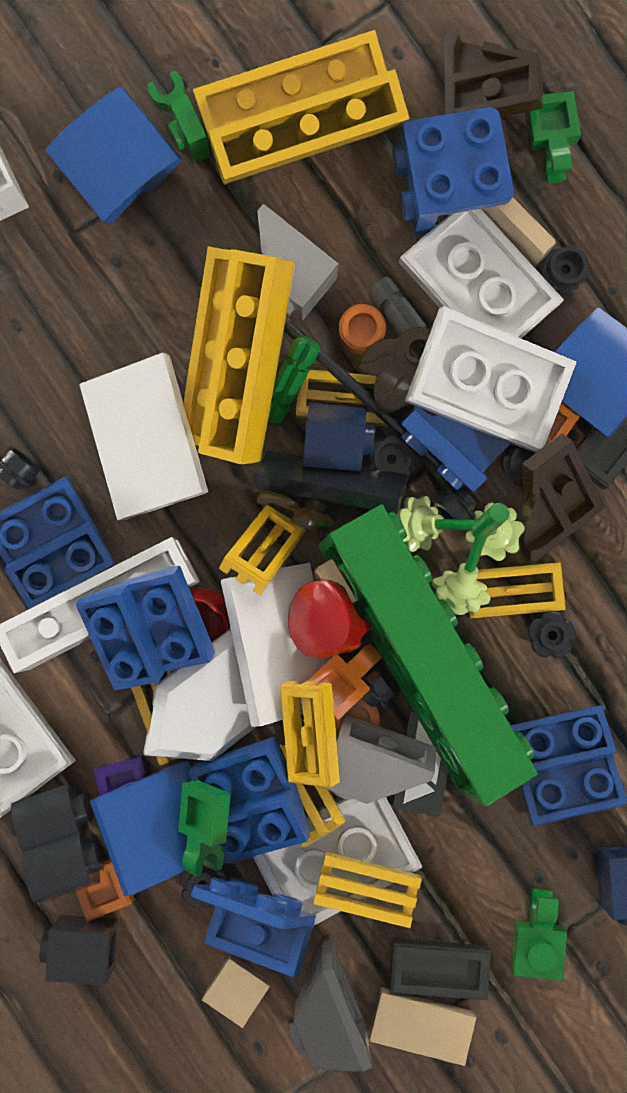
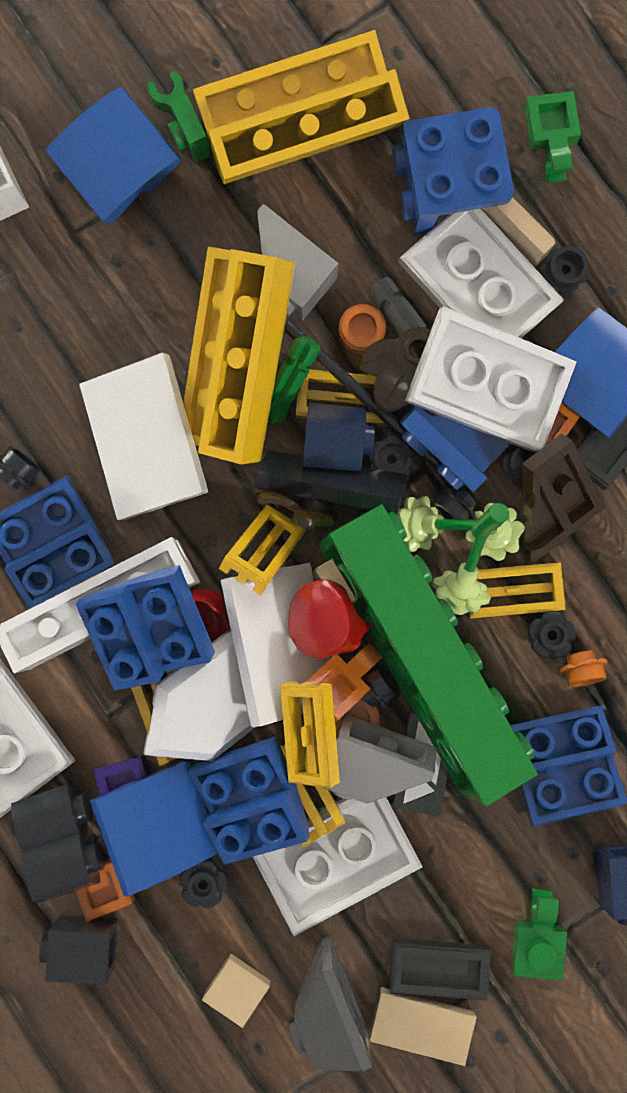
green plate [178,780,231,877] -> none
blue bracket [191,878,316,977] -> none
yellow tile [314,851,422,928] -> none
dark brown wing [444,34,543,118] -> none
none -> orange plate [560,651,608,687]

